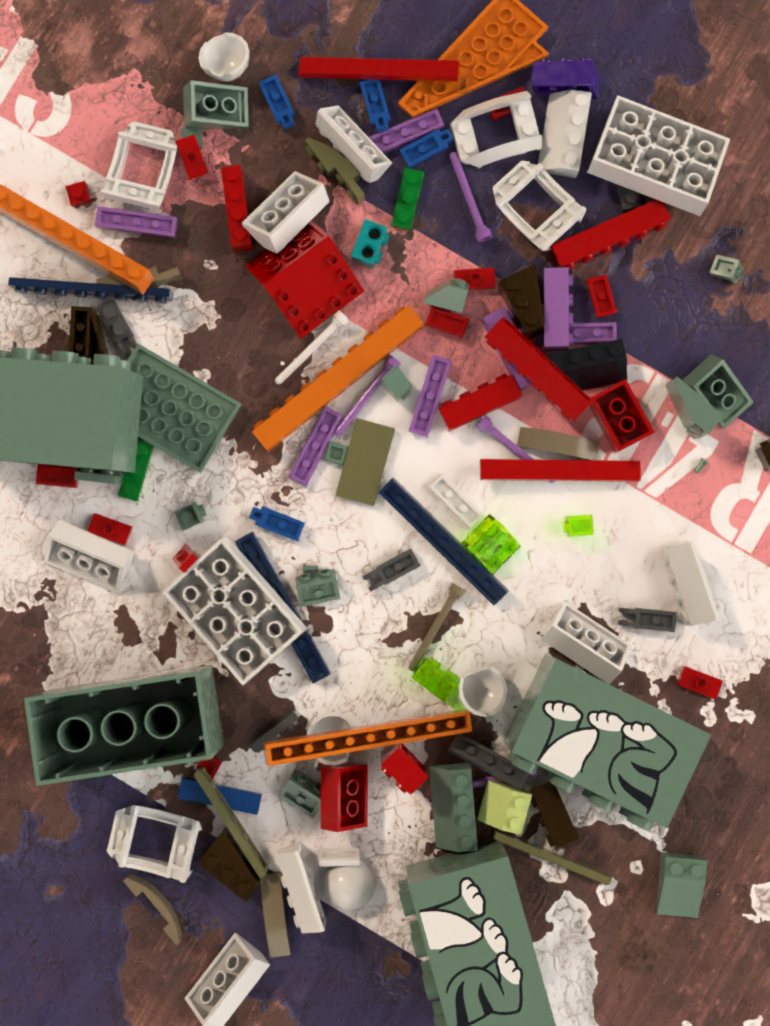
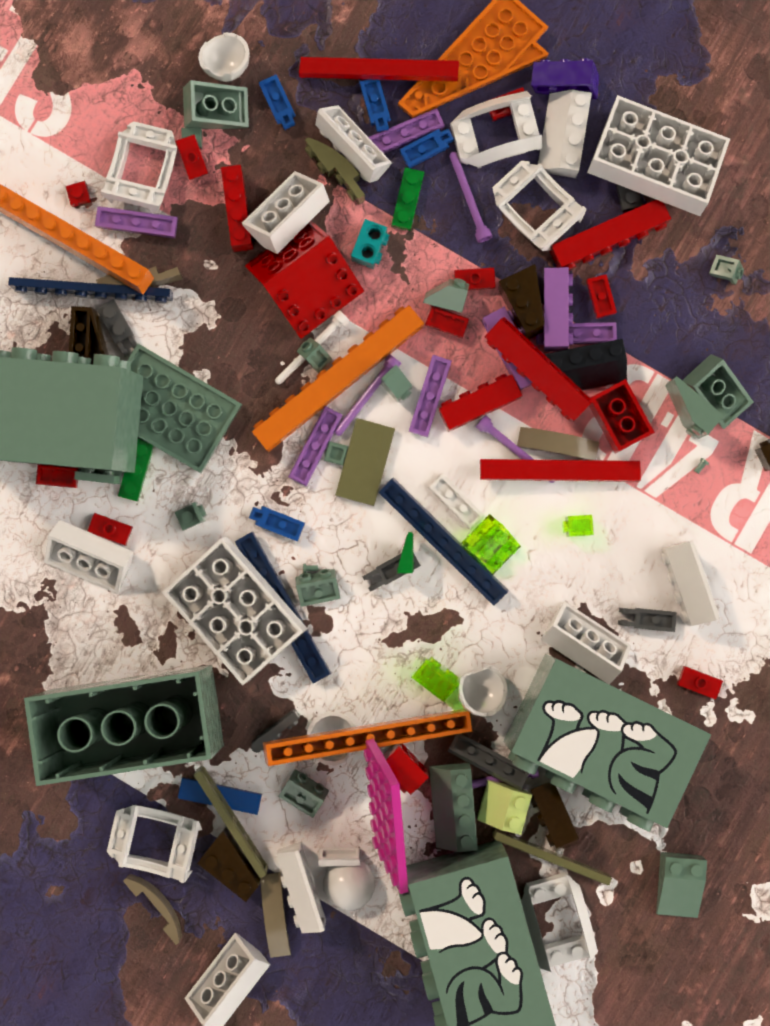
red plate [172,543,198,573] -> none
red plate [194,756,223,779] -> none
red brick [321,762,368,832] -> none
dark tan piece [409,583,466,671] -> none
none -> sand green bracket [297,338,332,373]
none -> dark pink plate [364,739,408,894]
none -> green slope [397,532,414,574]
none -> white wedge [521,872,598,972]

